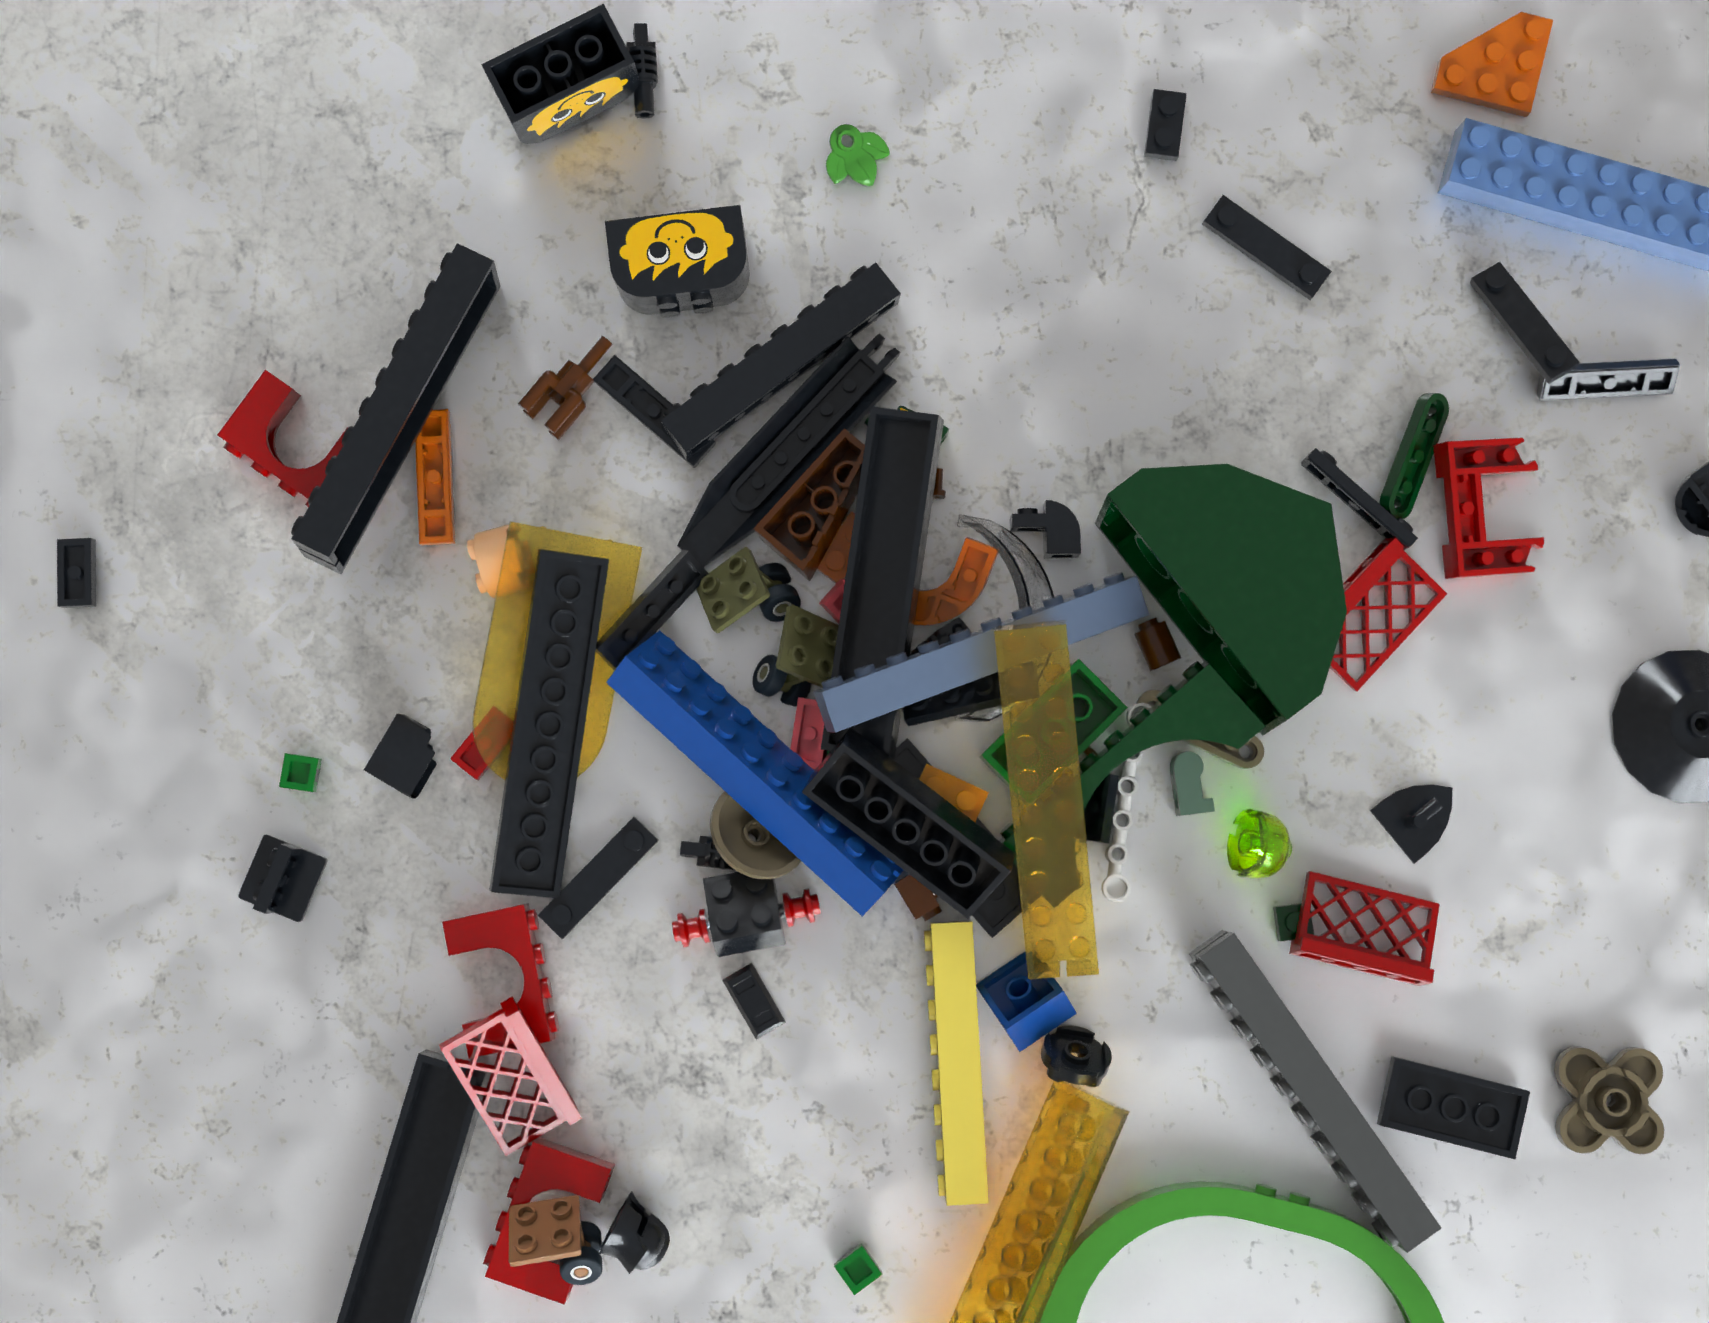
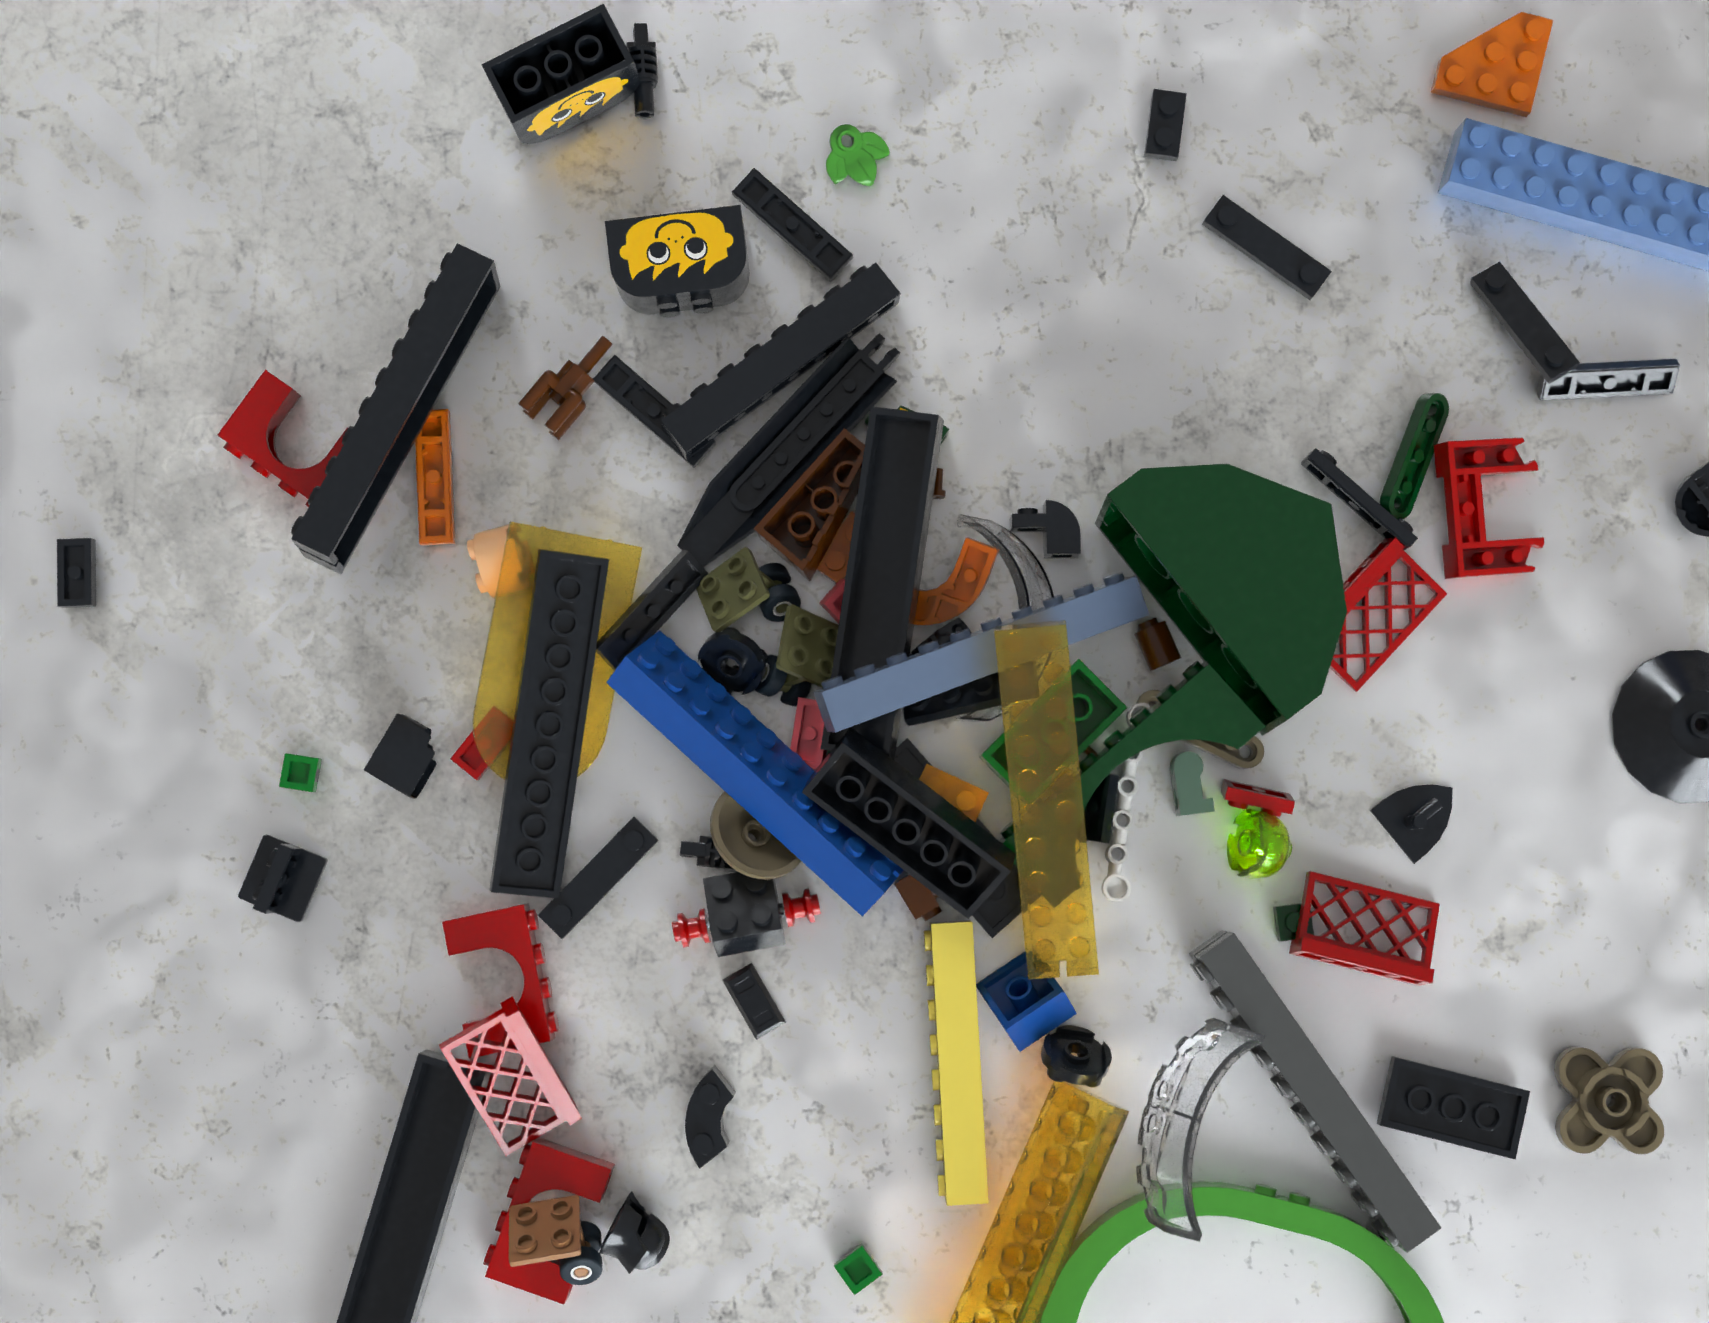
none -> black brick [685,1065,736,1169]
none -> black plate [698,627,768,695]
none -> black plate [732,168,853,282]
none -> clear windscreen [1136,1018,1265,1242]
none -> red plate [1220,779,1295,817]

